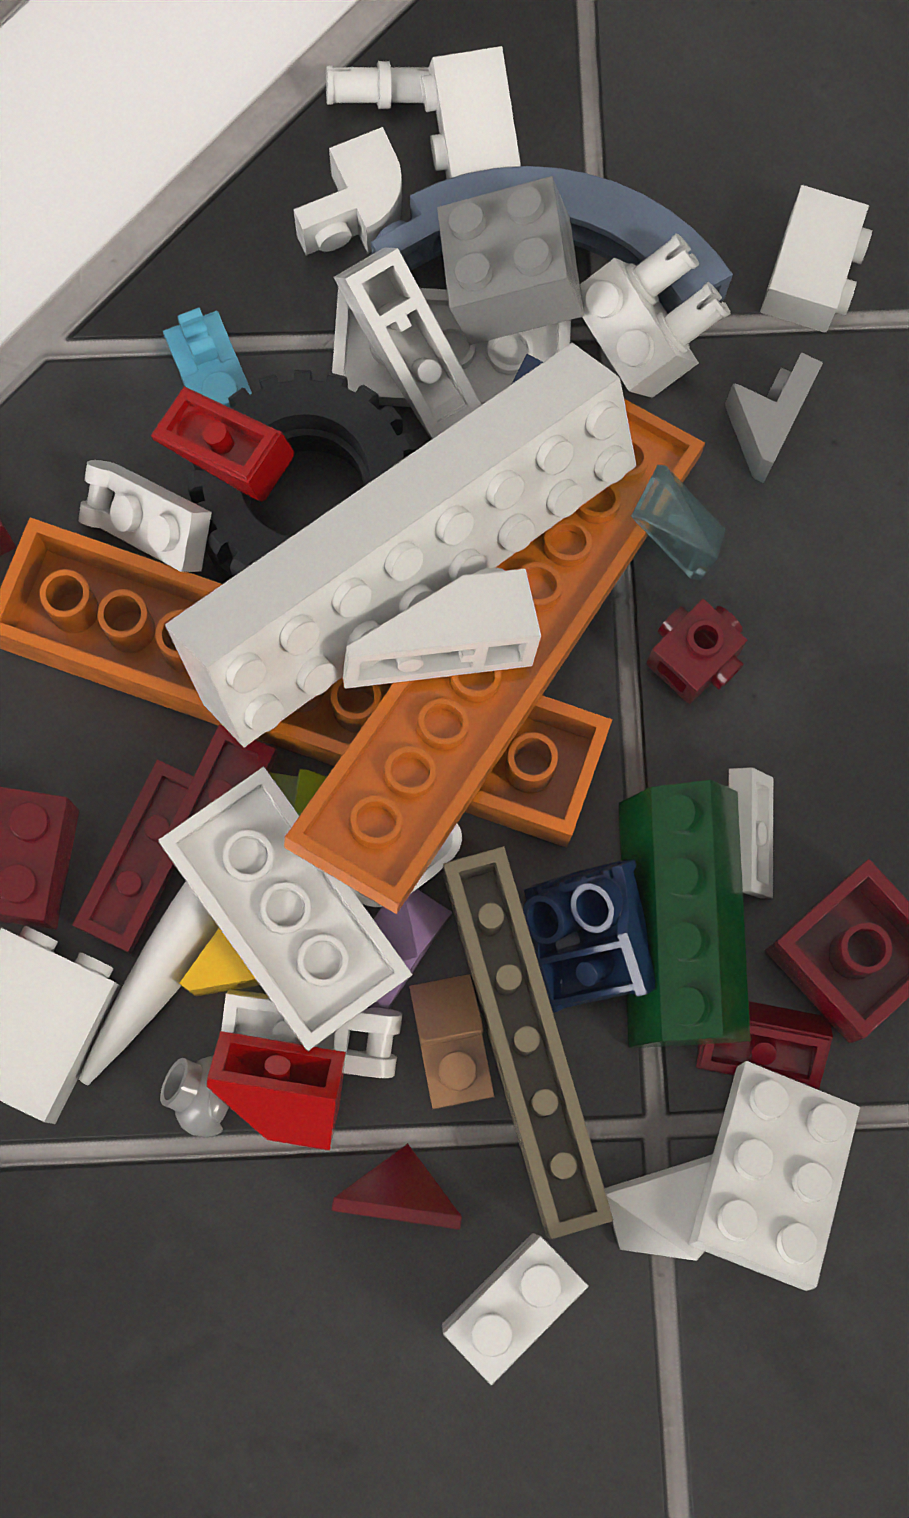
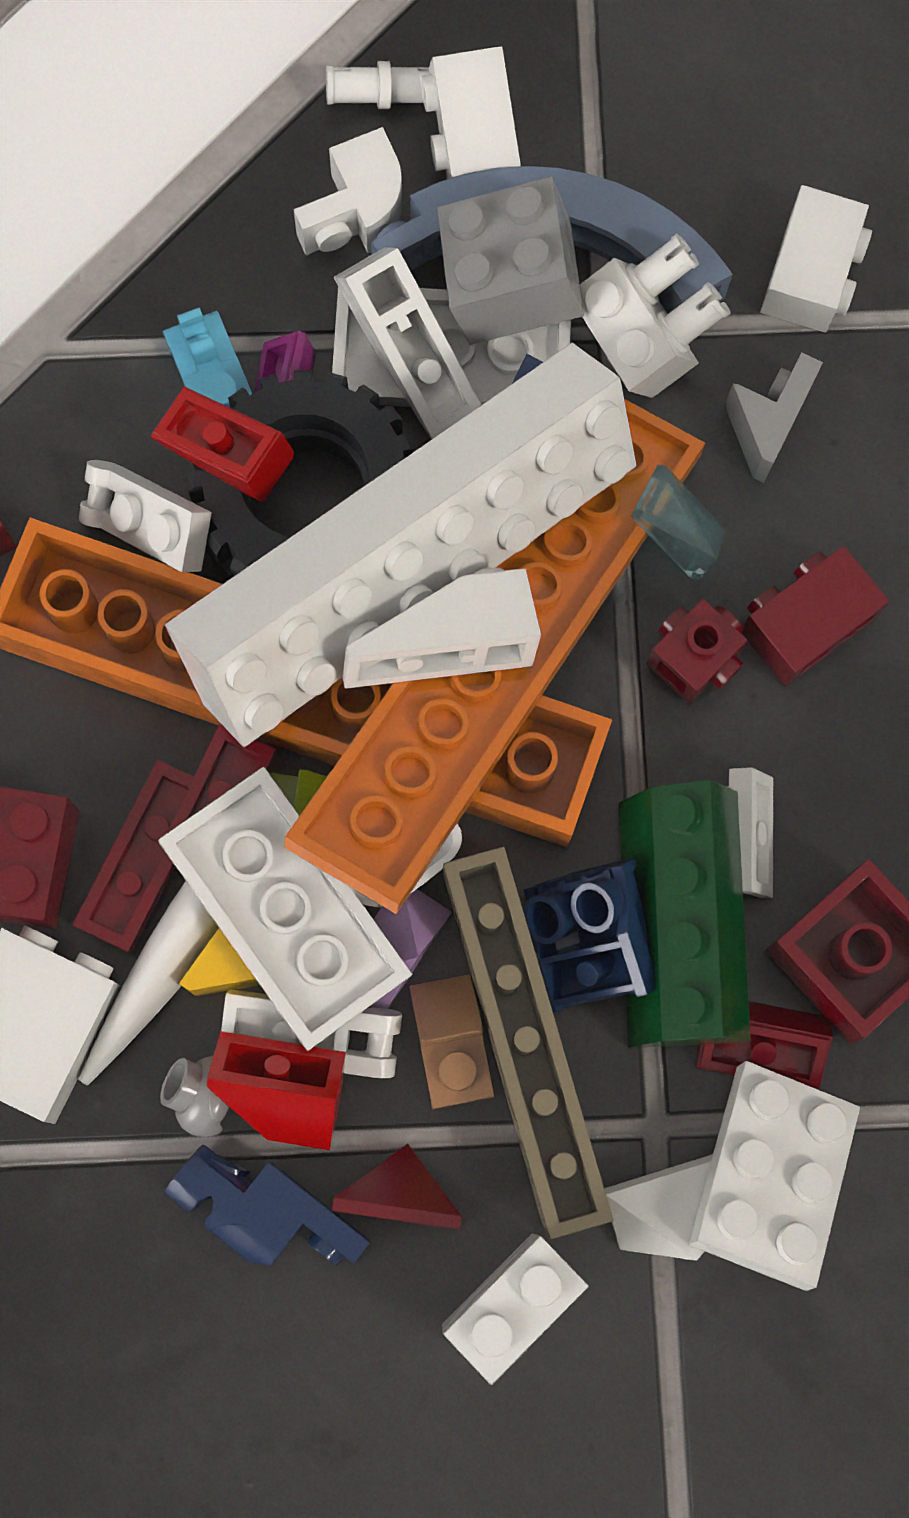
none -> dark blue plate [164,1145,371,1265]
none -> magenta slope [254,330,316,392]
none -> dark red brick [742,545,890,687]

